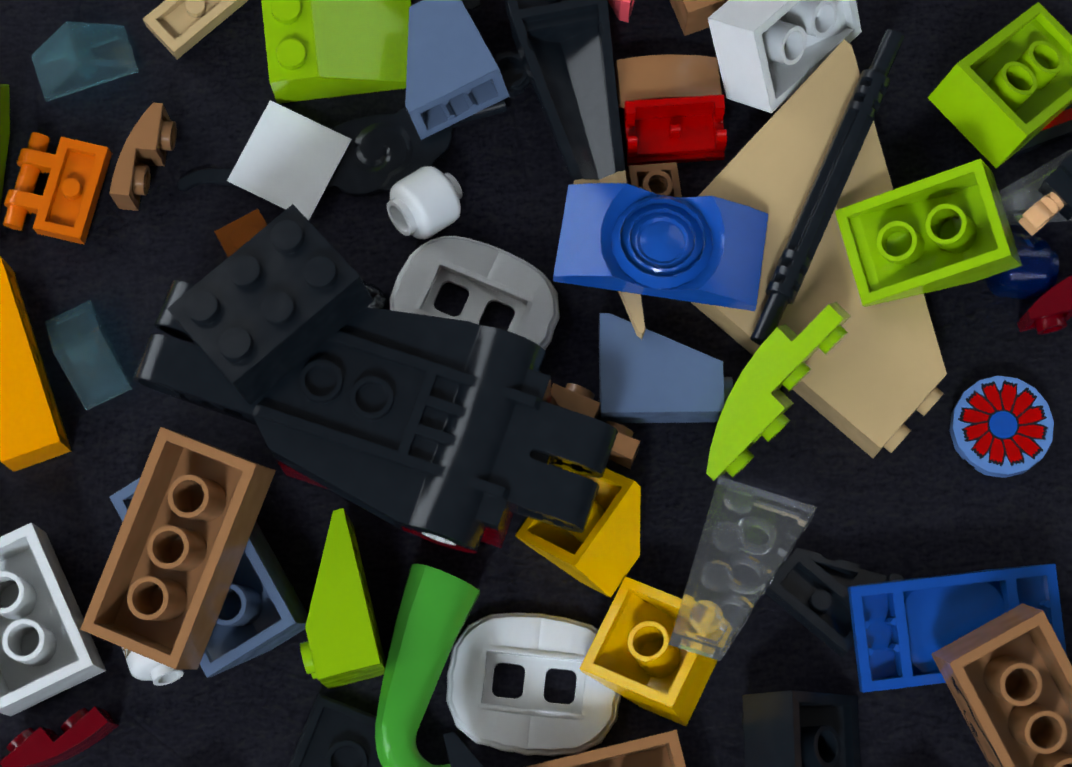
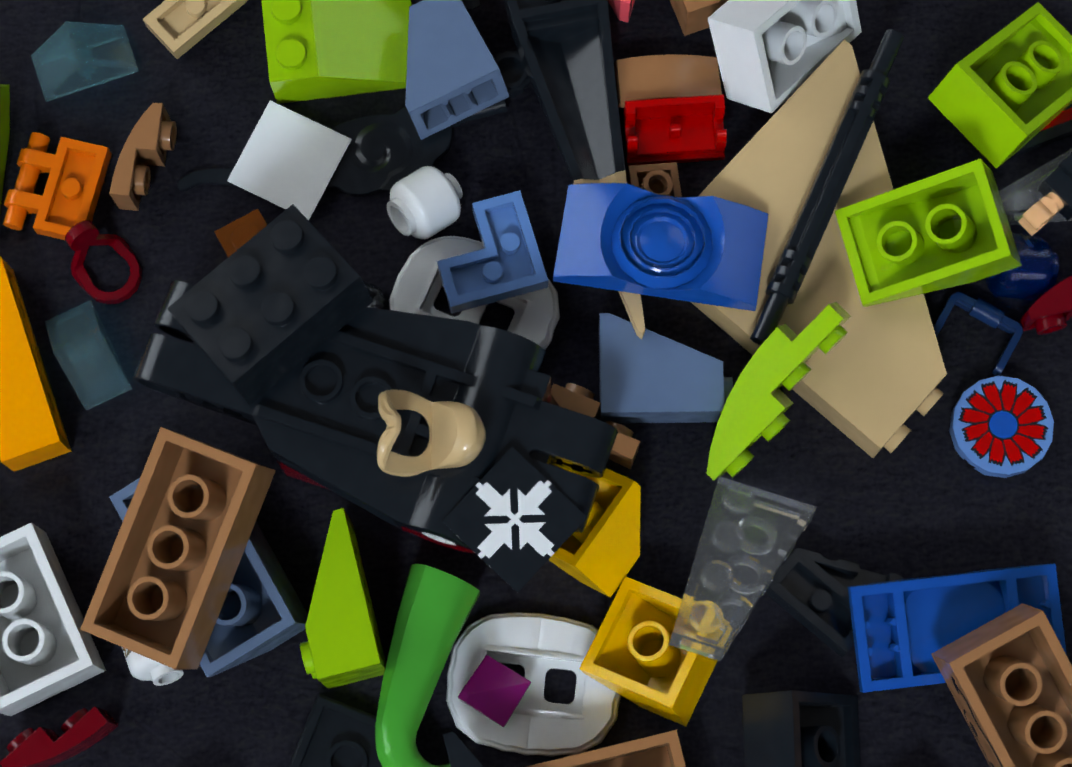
none -> dark red piece [65,220,142,305]
none -> tan piece [377,389,486,477]
none -> medium blue plate [437,190,548,314]
none -> black sticker [442,447,587,593]
none -> magenta slope [458,655,531,728]
none -> dark blue piece [933,292,1023,376]

